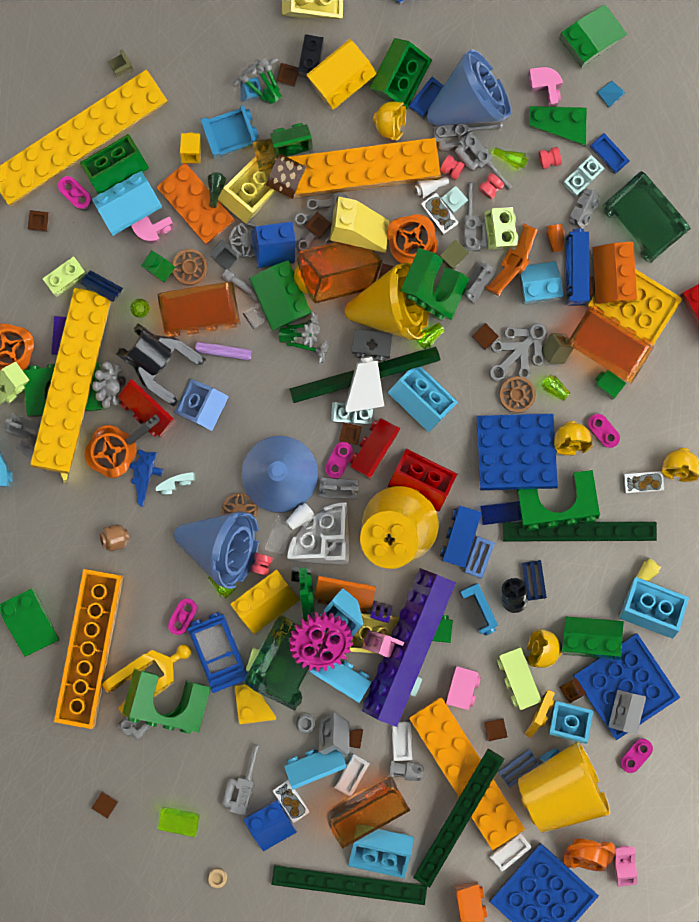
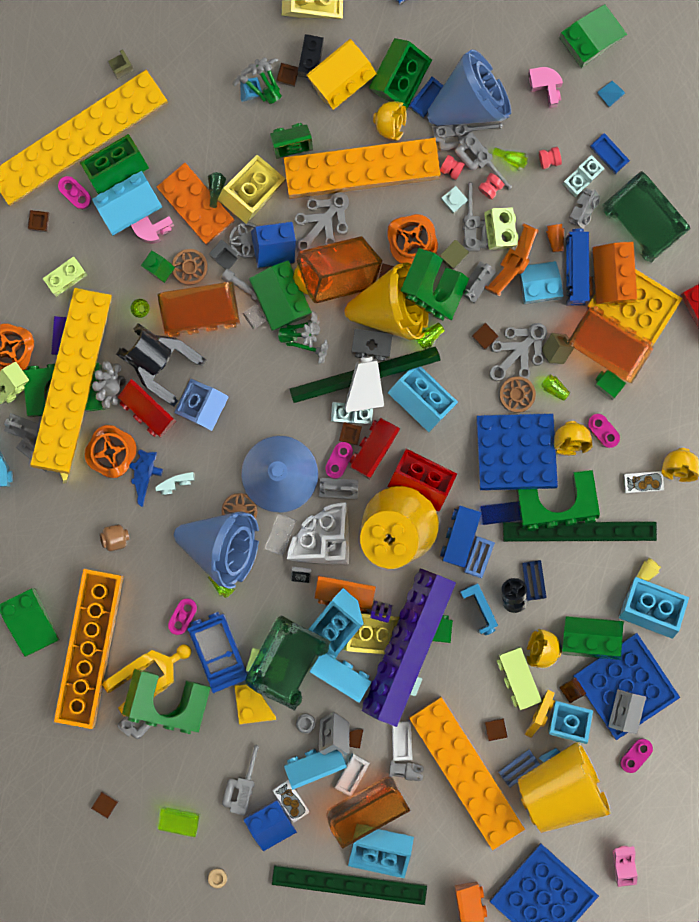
dark blue tile [80,270,123,302] -> none
dark grey tile [125,414,160,445] -> none
yellow brick [180,132,201,163] -> none
lavender axle [195,342,252,360] -> none
dark azure panel [200,105,259,159] -> none
yellow slope [230,569,300,634] -> none
coral wheel [250,552,273,576] -> none
clear yellow brick [253,138,276,172] -> none
reddish brown sticker [266,154,306,199] -> none
white cone [285,503,314,530] -> none
dark pink gear [289,612,353,672] -> none
green wing [299,567,314,621] -> none
reddish brown tile [305,212,332,239] -> none
light yellow slope [330,197,389,253] -> none
bright pink panel [362,630,404,657] -> none
dark green tile [413,748,505,888] -> none
white cone [414,177,449,199] -> none
tile [421,193,459,235] -> none
bright pink brick [445,666,481,710] -> none
white tile [490,833,532,872] -> none
green wing [529,106,587,147] -> none
orange piece [563,838,615,871] -> none

